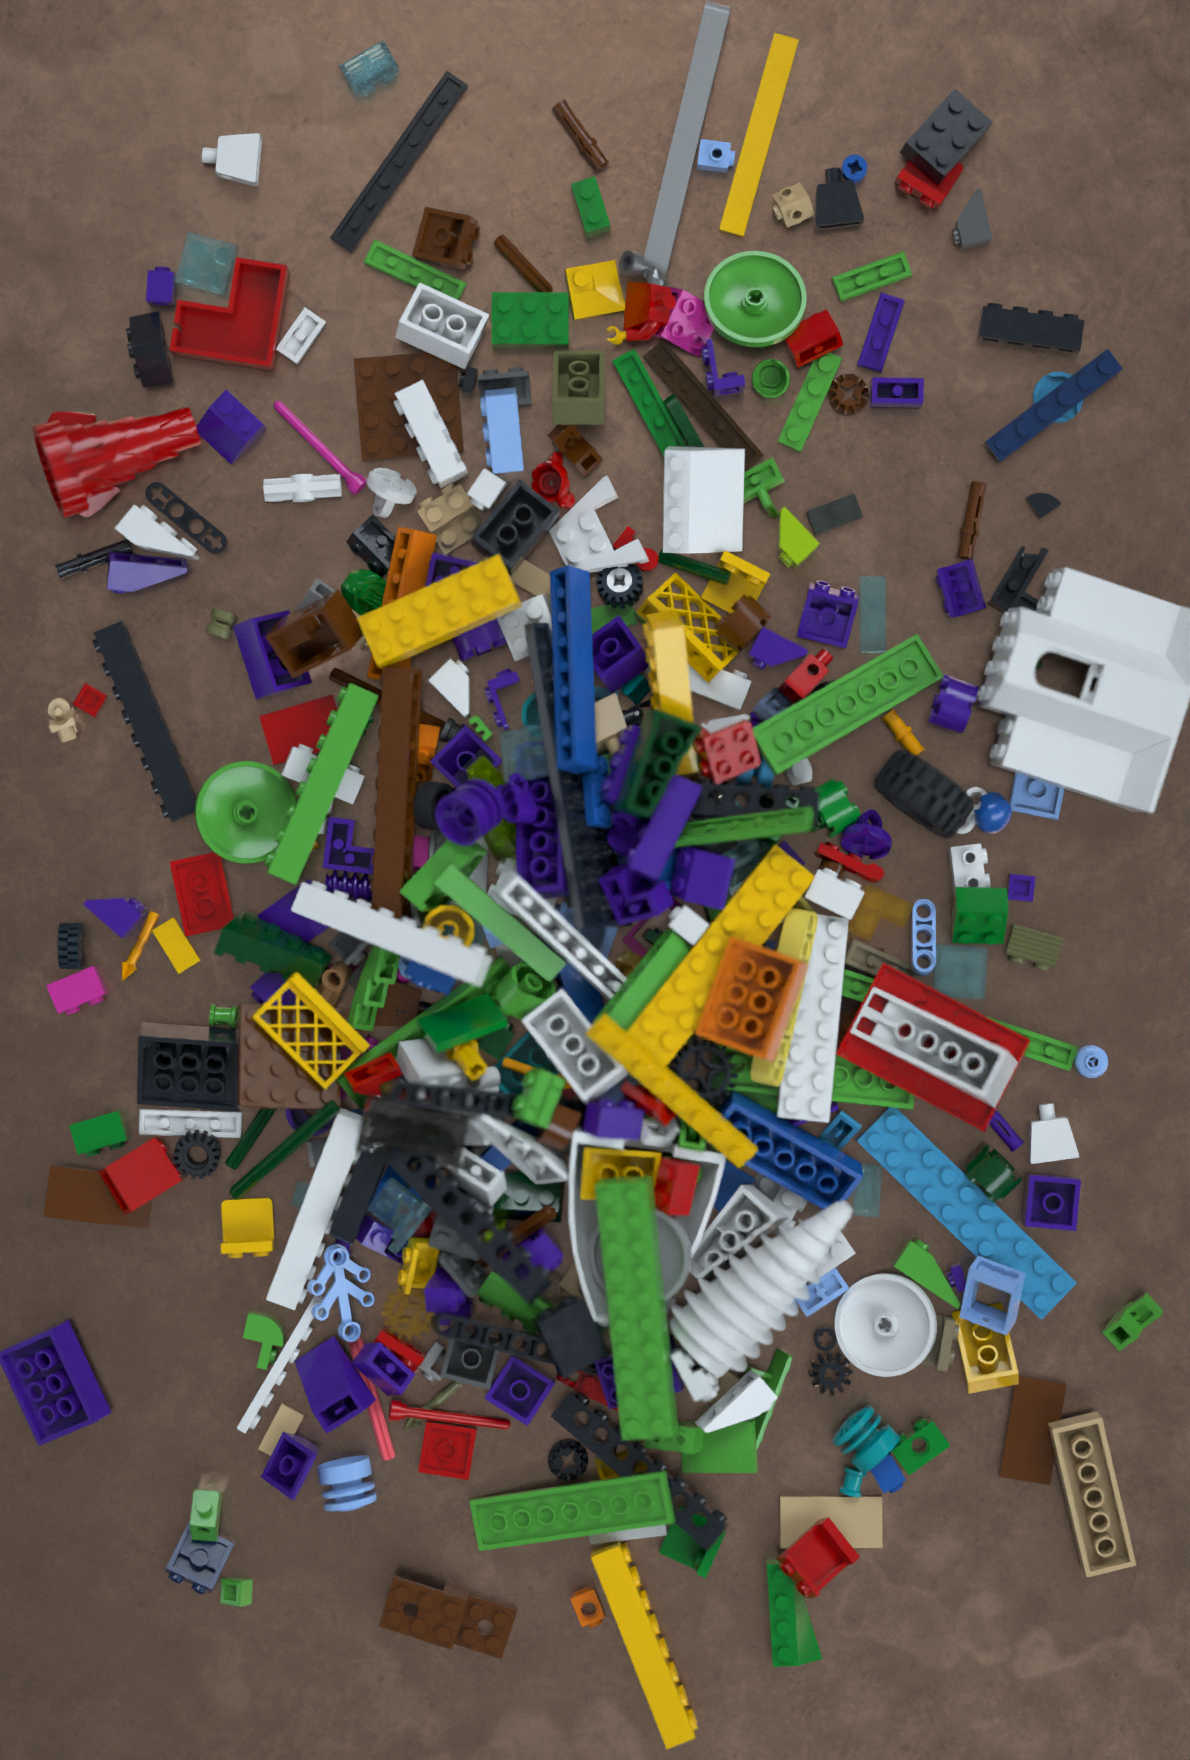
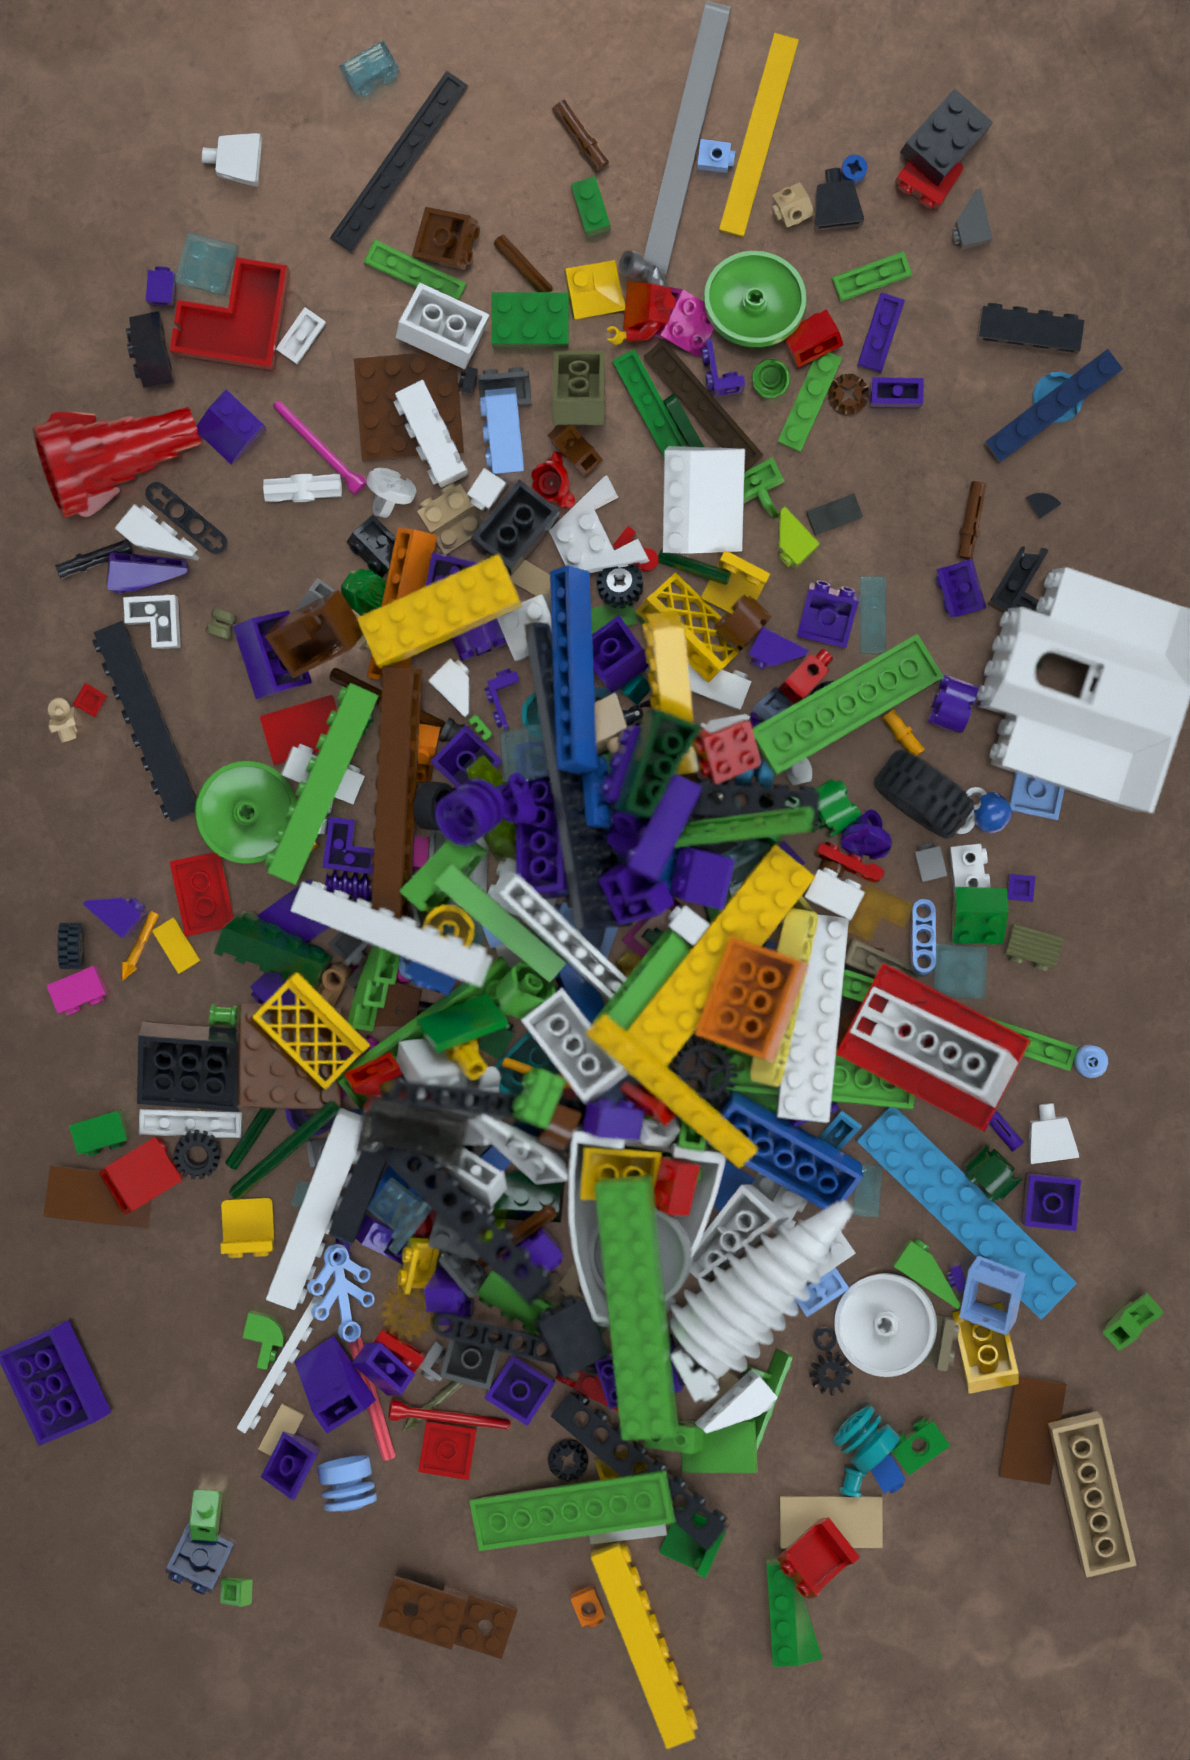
none -> white brick [123,595,181,649]
none -> light grey brick [913,842,947,882]

